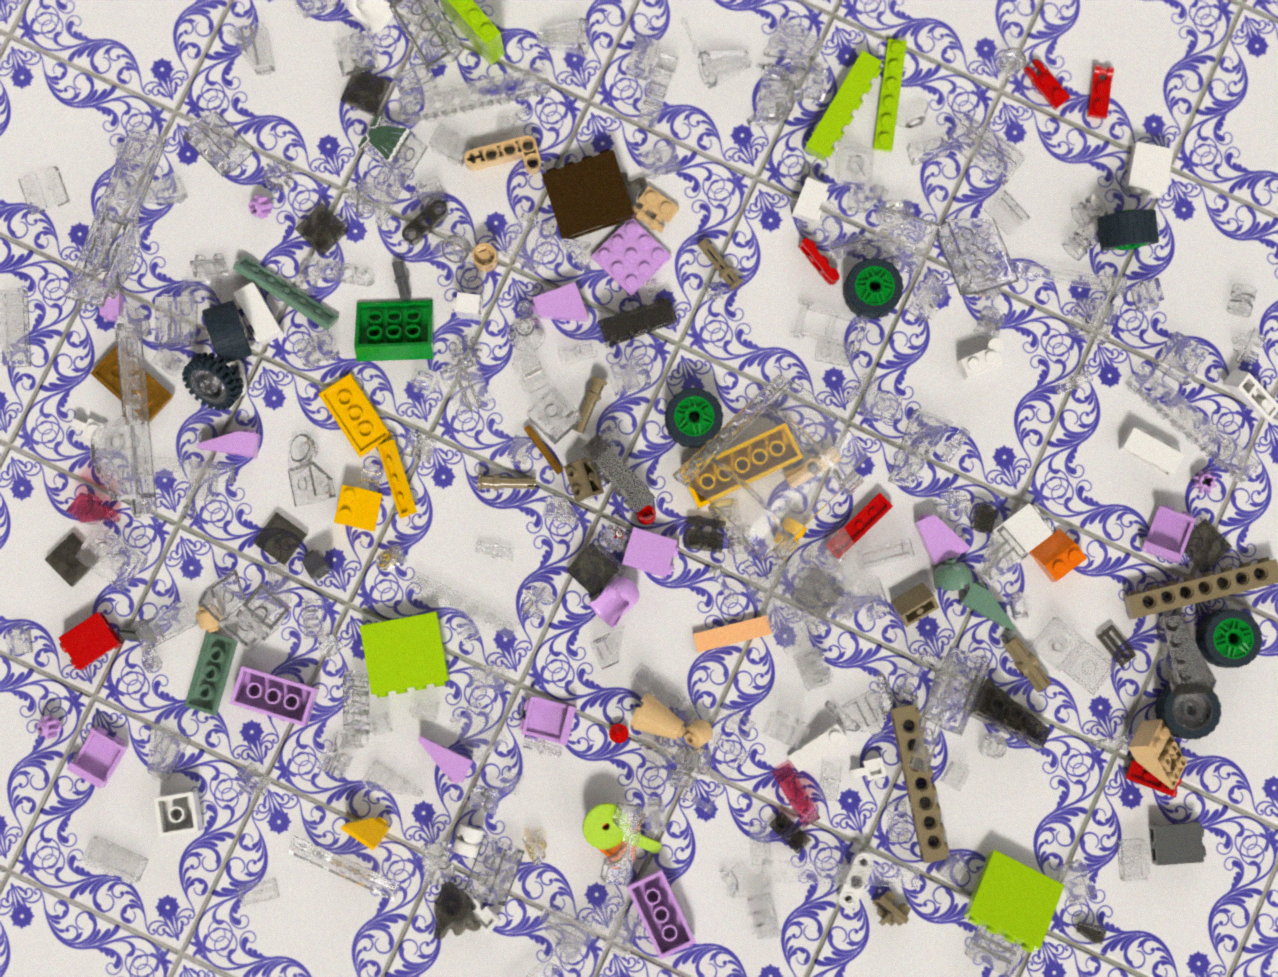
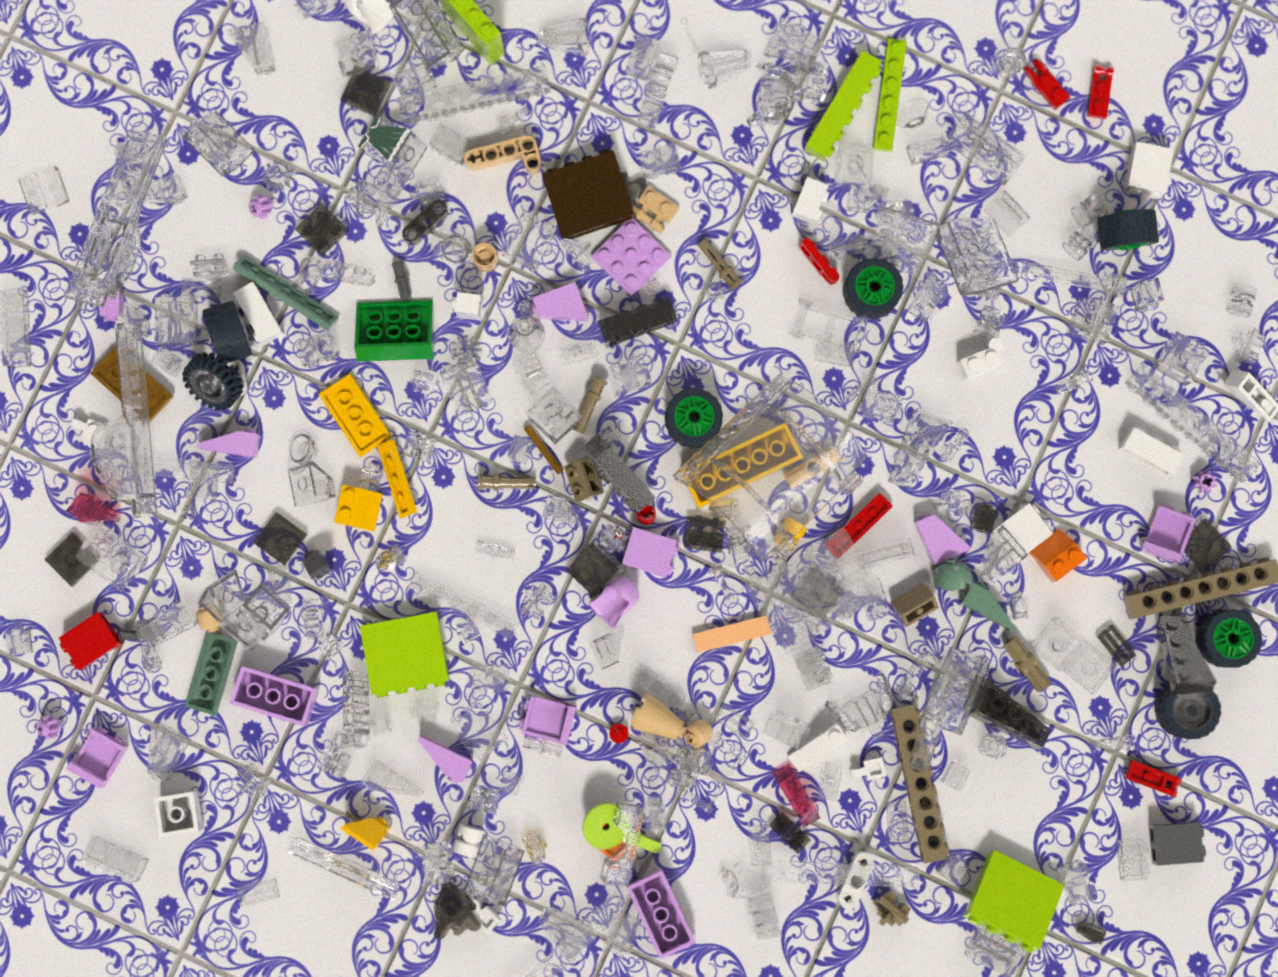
tan slope [1128,719,1187,789] -> none

